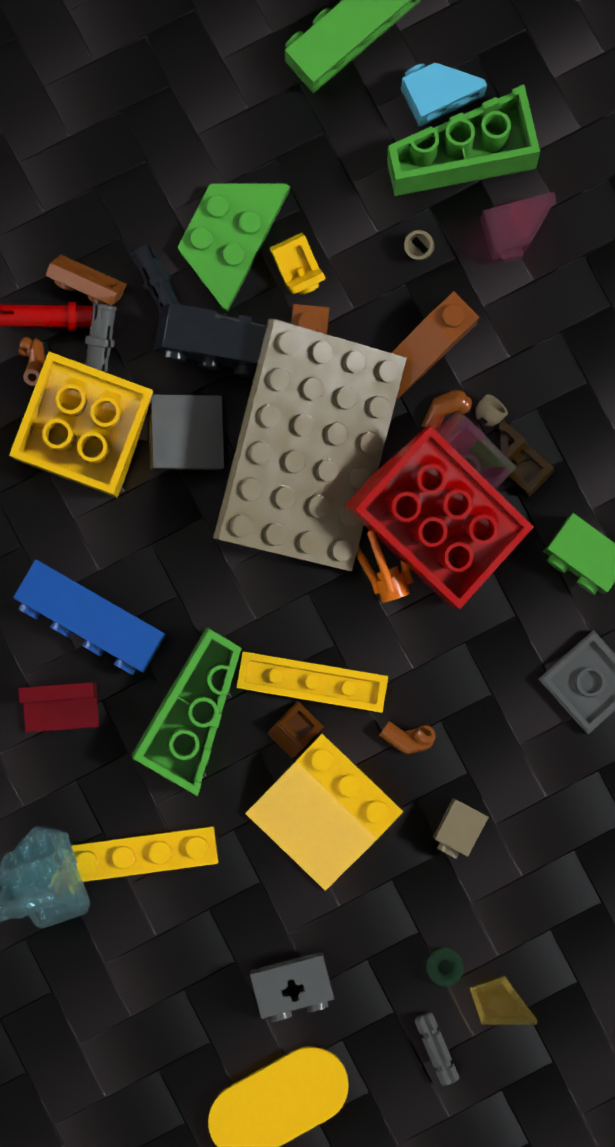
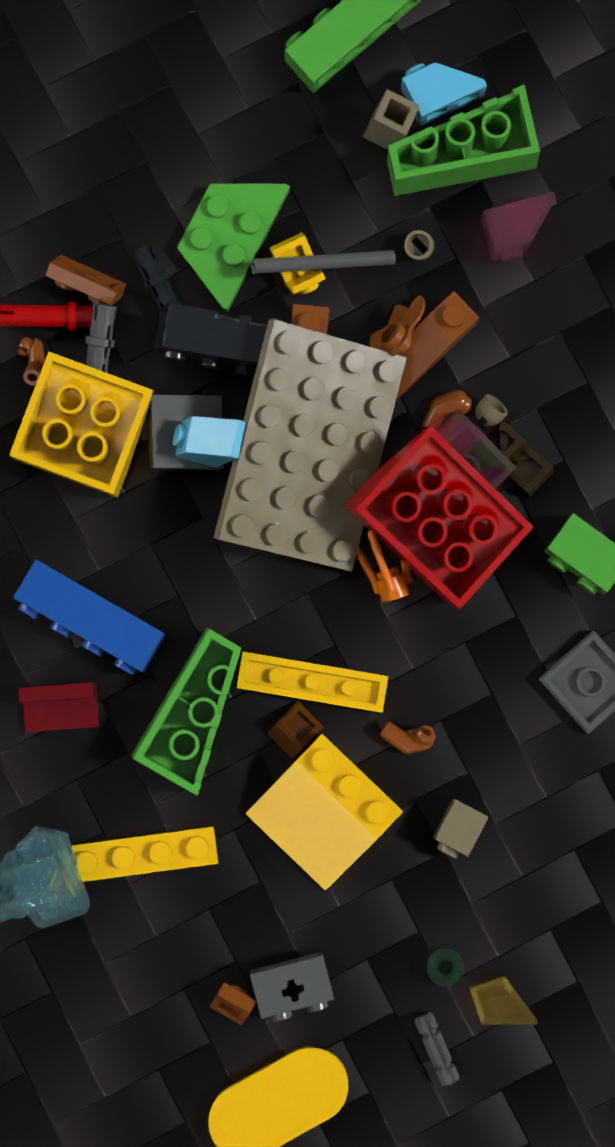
none -> medium azure slope [173,416,245,467]
none -> dark orange plate [210,983,256,1026]
none -> dark grey piece [251,250,396,274]
none -> dark tan brick [363,89,420,150]
none -> dark orange plate [370,295,425,356]

